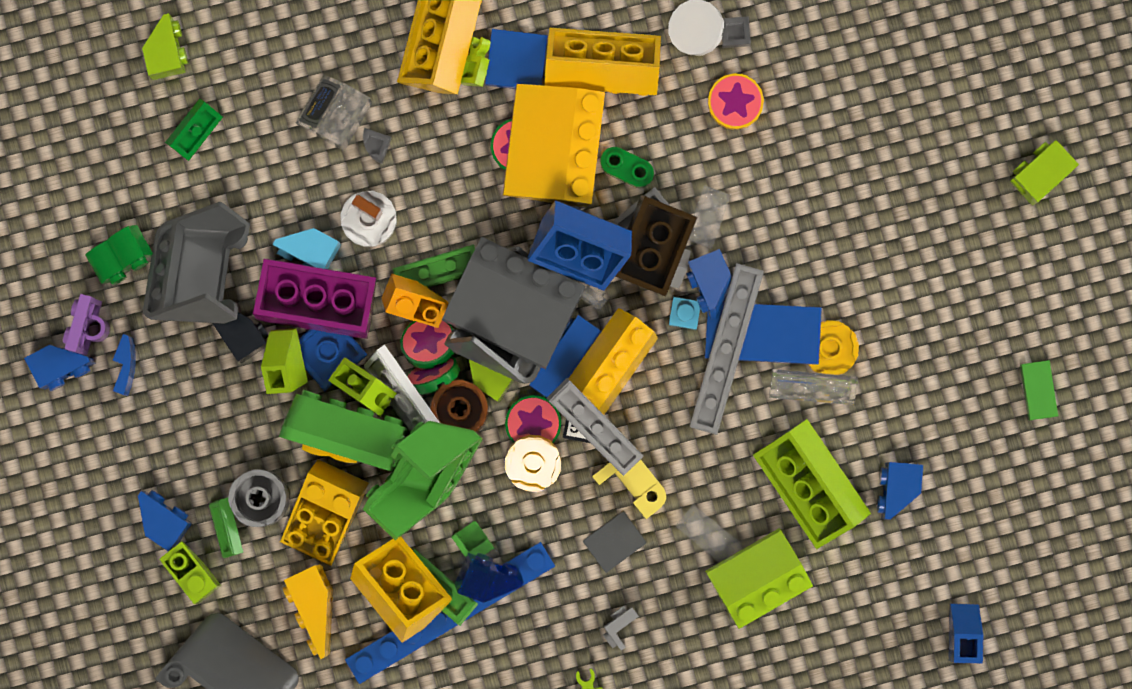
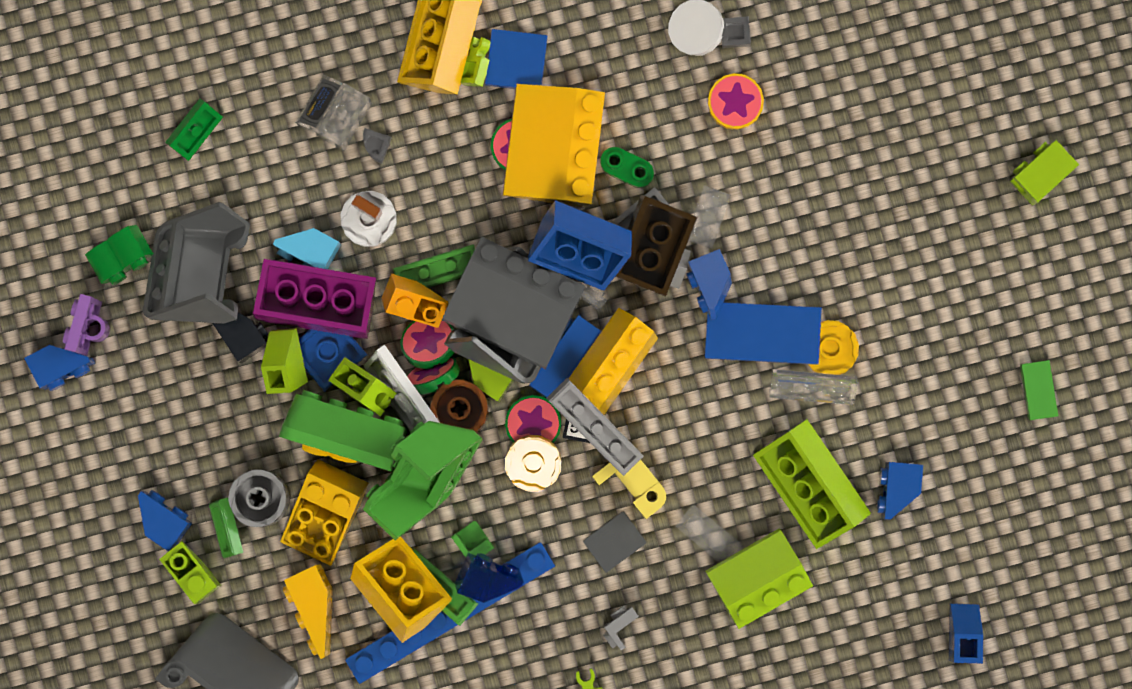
blue slope [113,334,136,396] -> none
lime slope [142,13,188,80] -> none
yellow slope [545,28,661,96] -> none
medium azure plate [668,297,700,330] -> none
light grey tile [690,263,764,435] -> none

